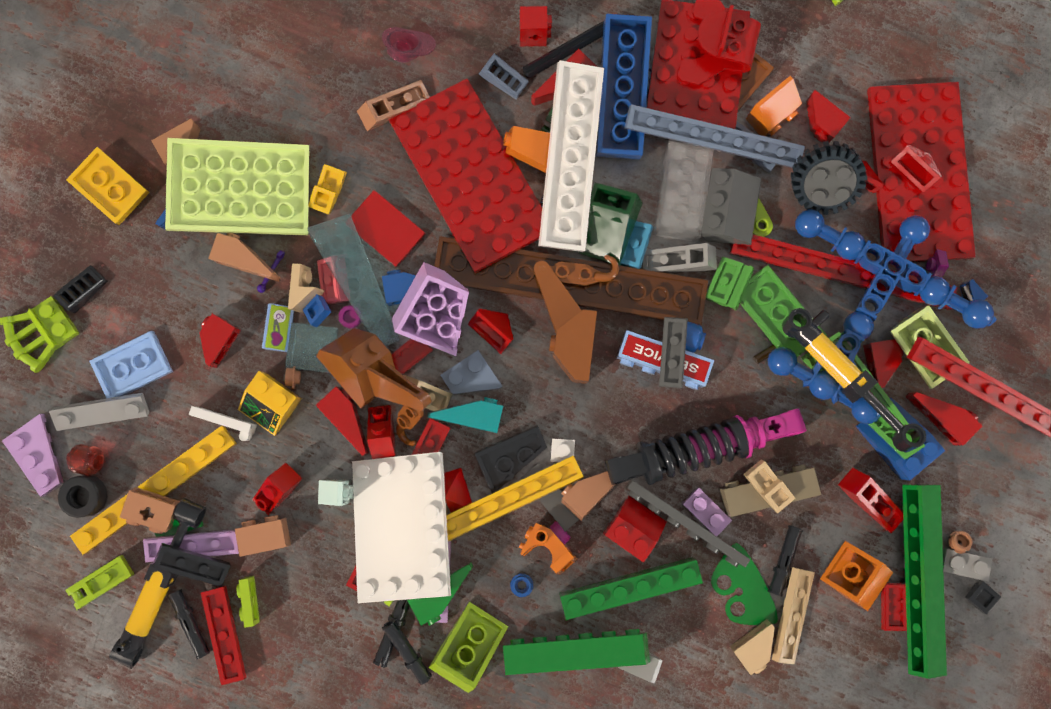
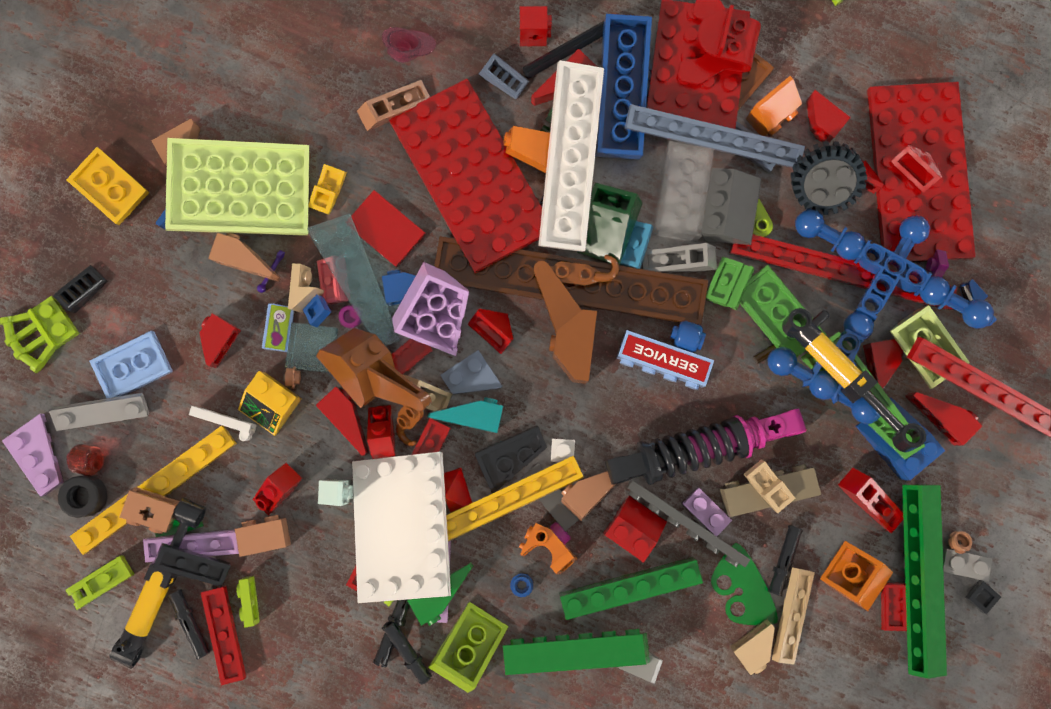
dark grey tile [659,317,688,389] -> none

